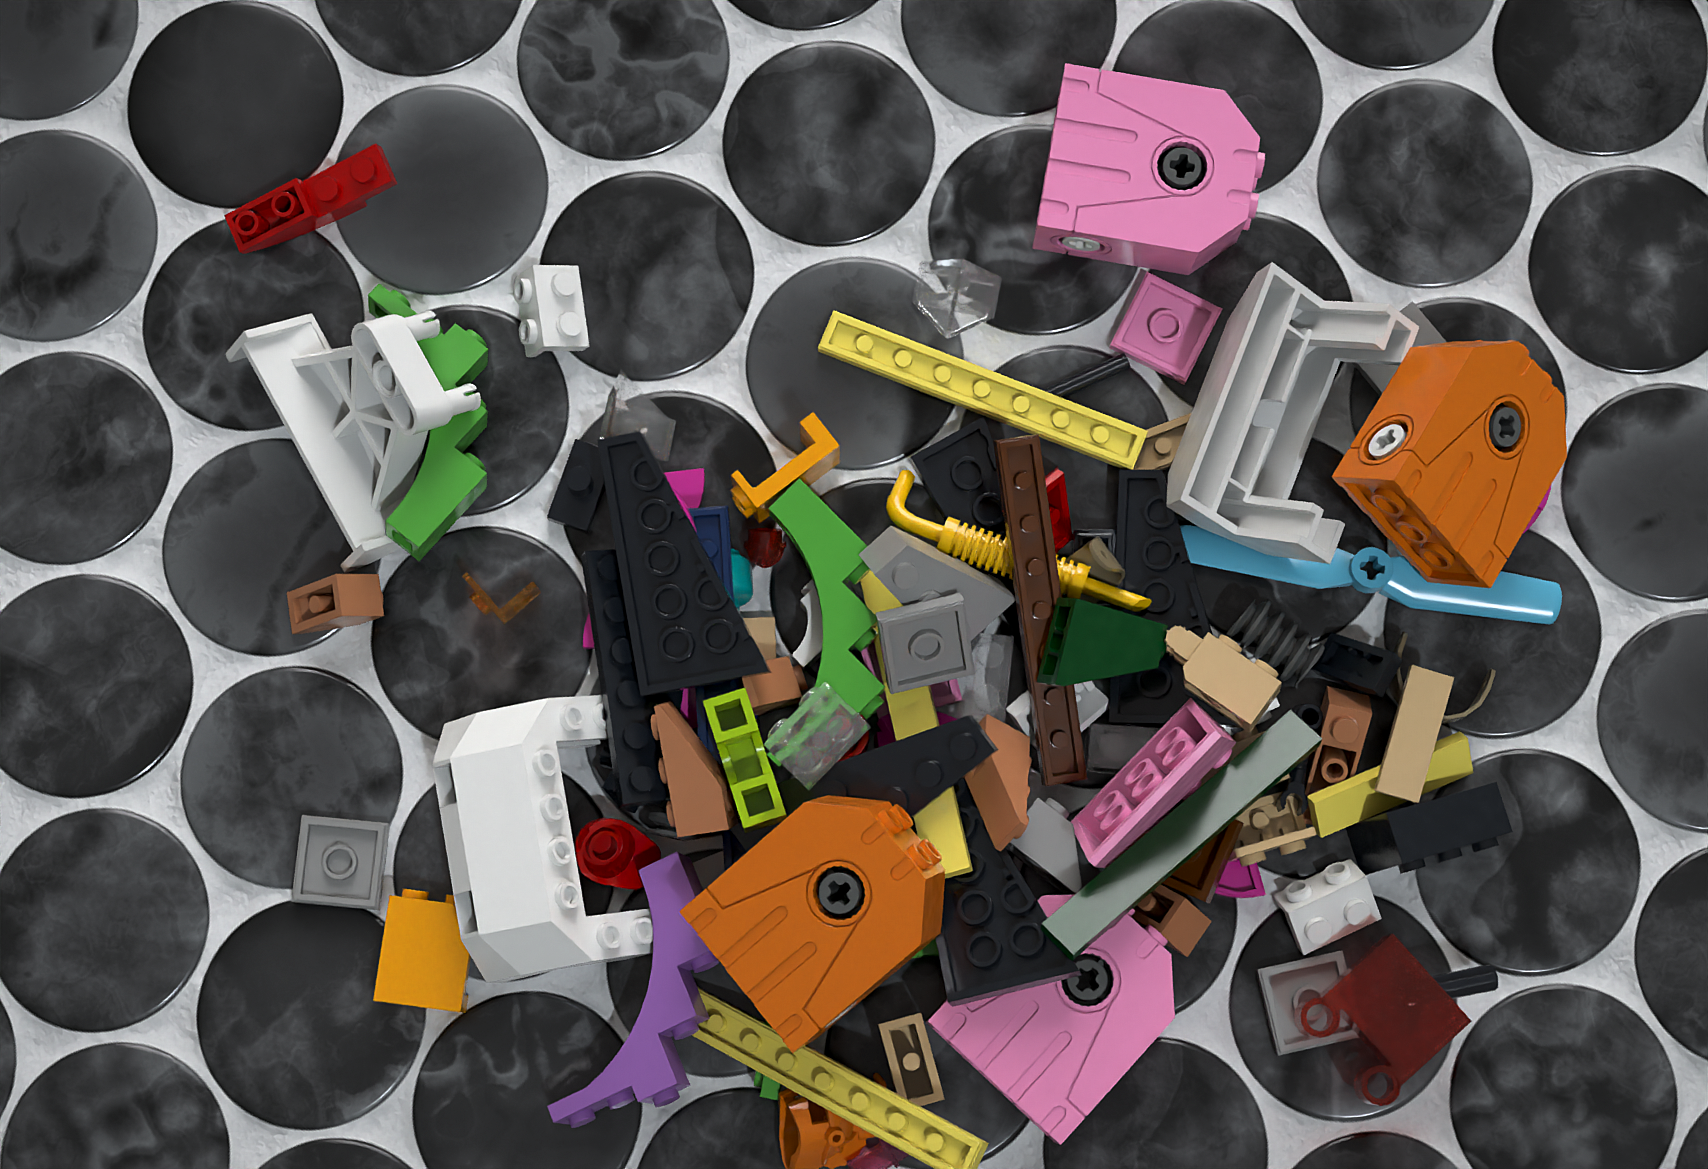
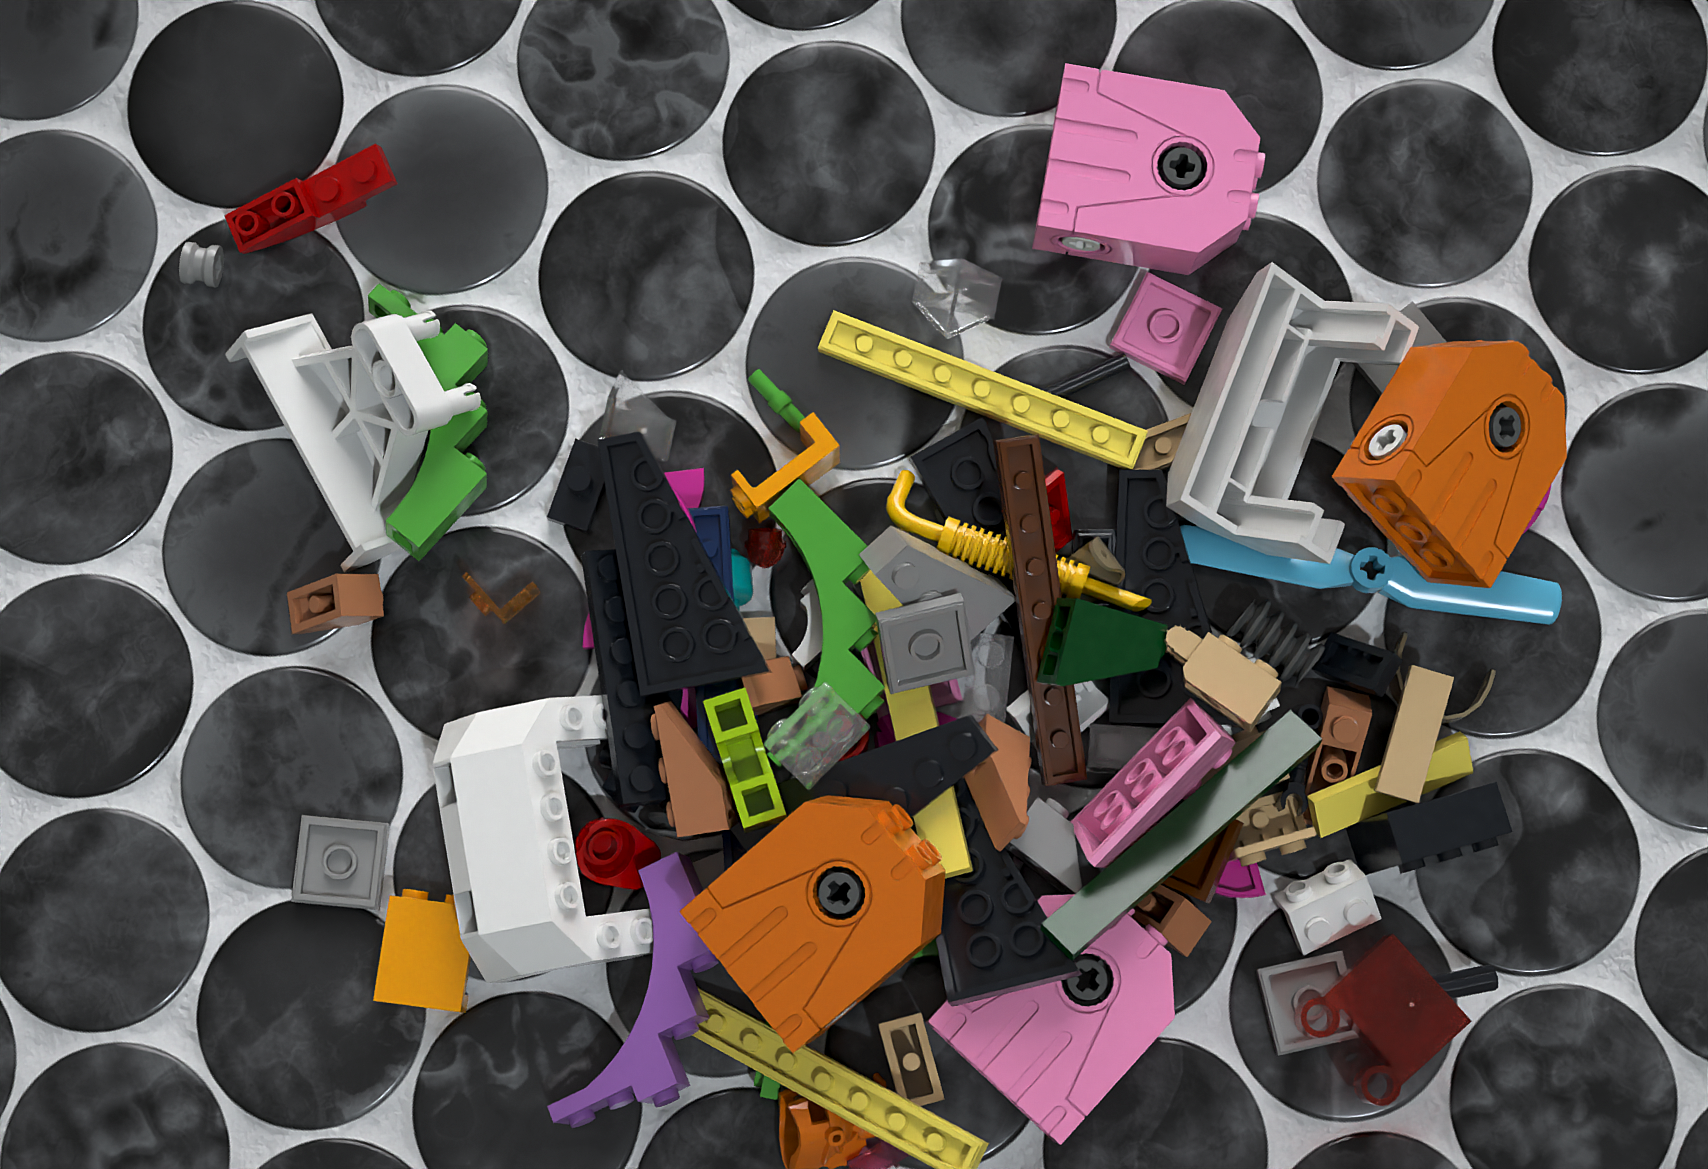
white bracket [514,265,589,357] -> none
none -> light grey wheel [179,242,224,288]
none -> bright green piece [748,369,805,432]

